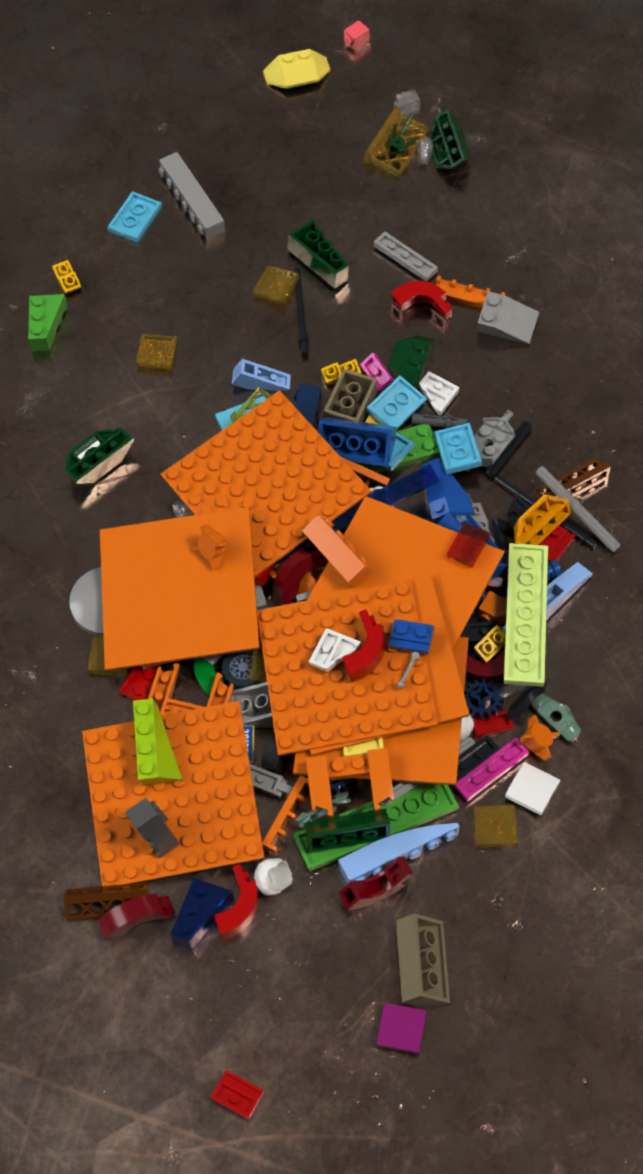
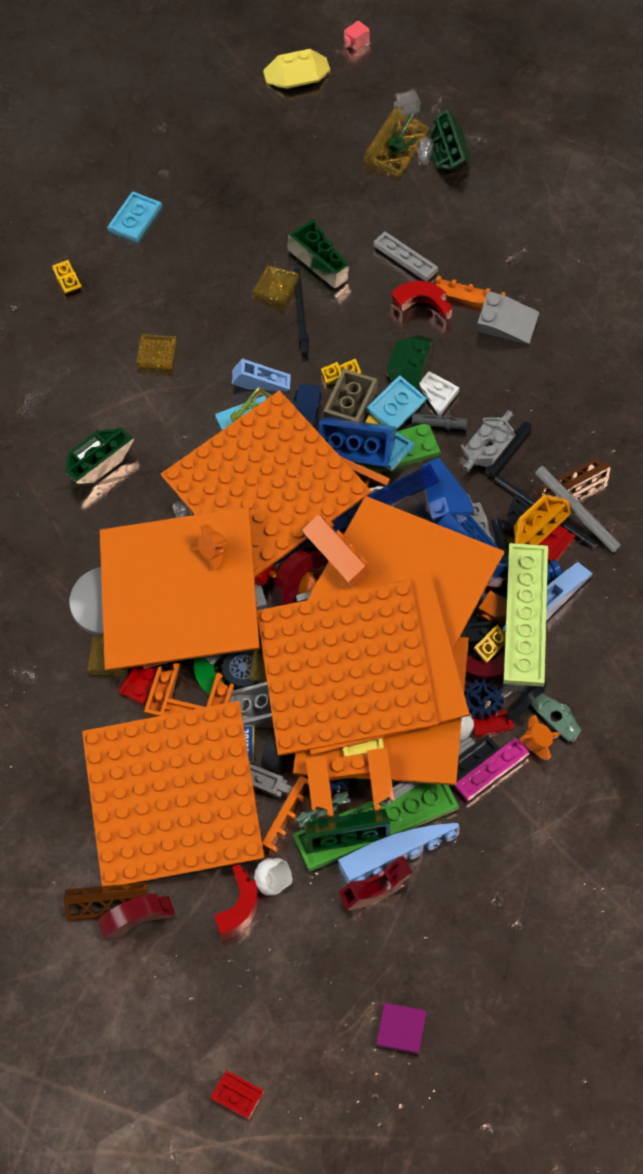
bright green wedge [28,294,68,352] -> none
dark grey wedge [125,798,180,858] -> none
lime wedge [133,698,183,785] -> none
light grey brick [158,152,225,240] -> none
clear blue wedge [170,878,234,949] -> none
white wing [309,628,361,672] -> none
red arch [342,609,385,682] -> none
dark pink plate [360,352,394,392] -> none
blue plate [388,619,434,655] -> none
dark tan slope [396,913,450,1006] -> none
light grey hinge [397,652,420,689] -> none
medium azure tile [434,423,483,475] -> none
clear red plate [447,522,490,568] -> none
clear yellow plate [474,805,518,847] -> none
white slope [505,762,560,815] -> none

